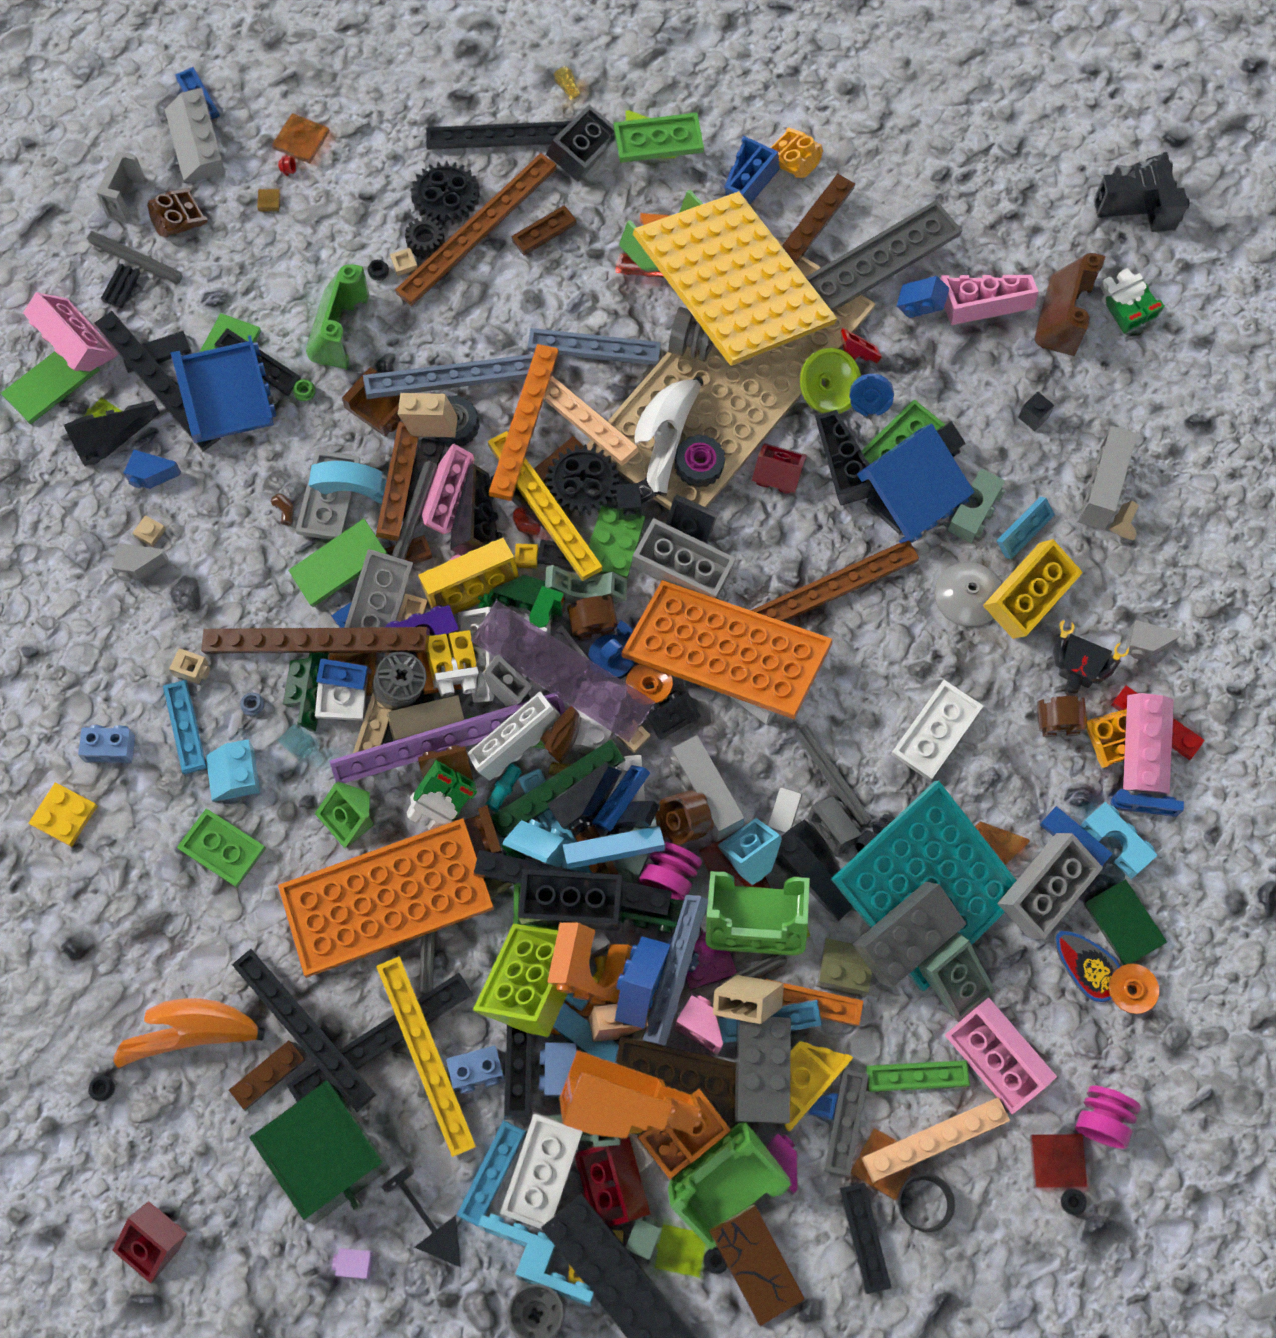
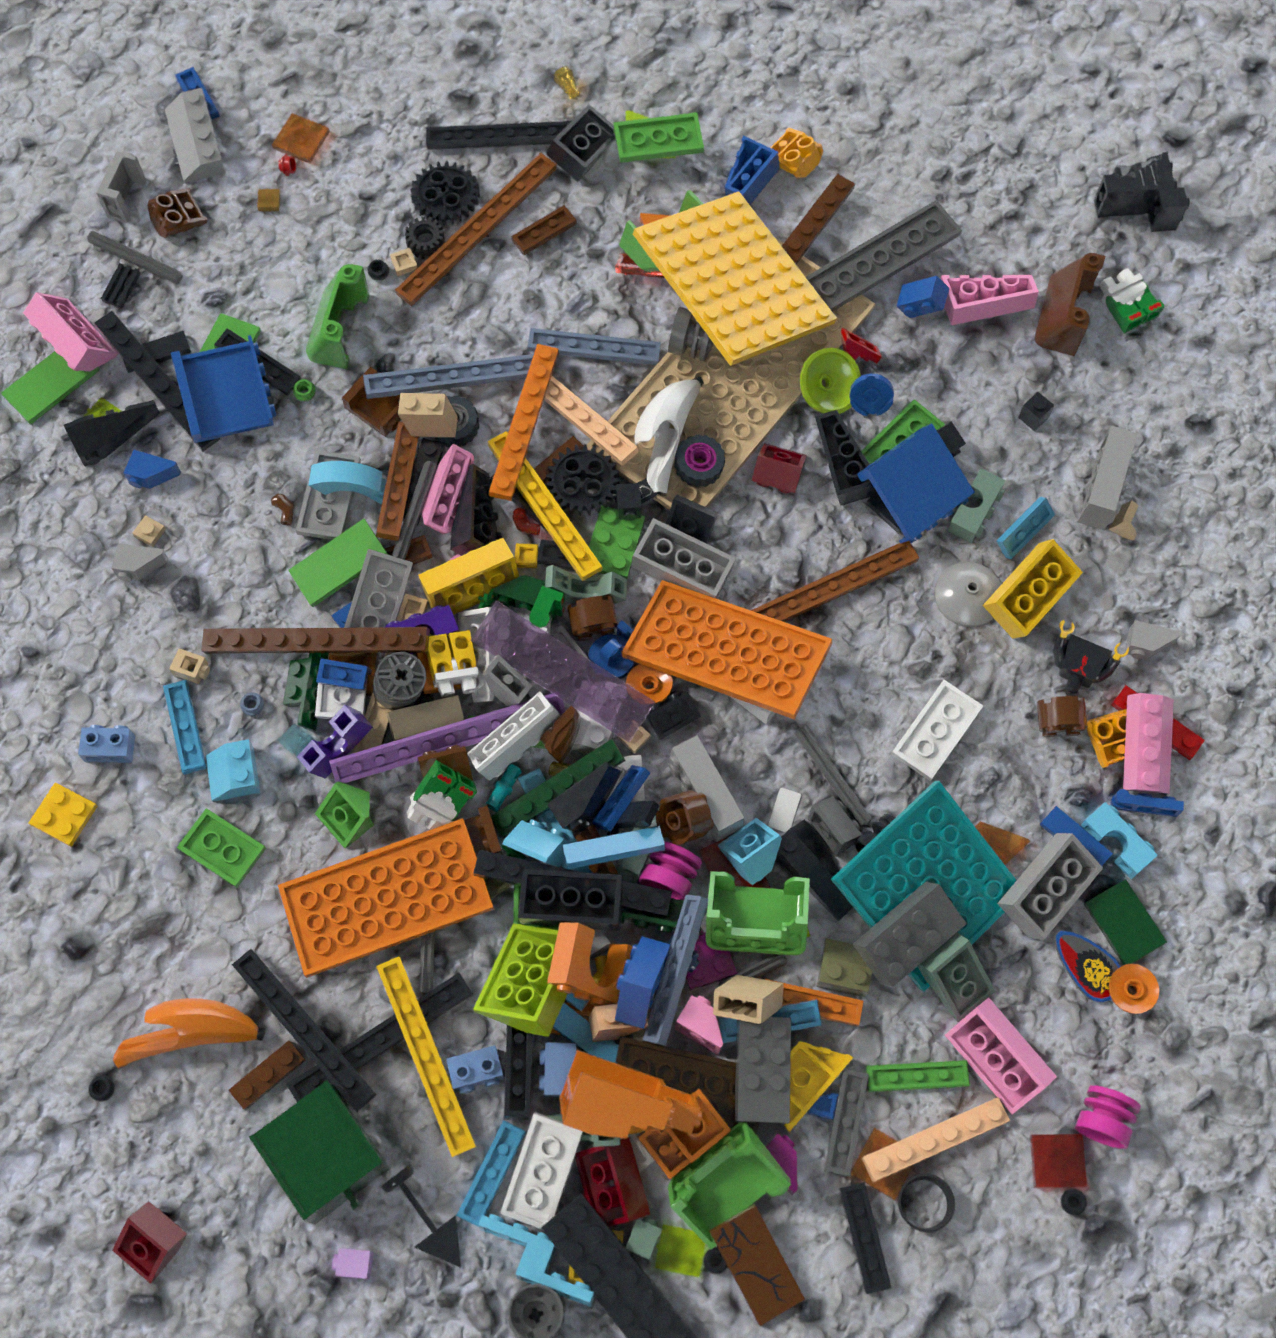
none -> dark purple arch [297,705,373,779]

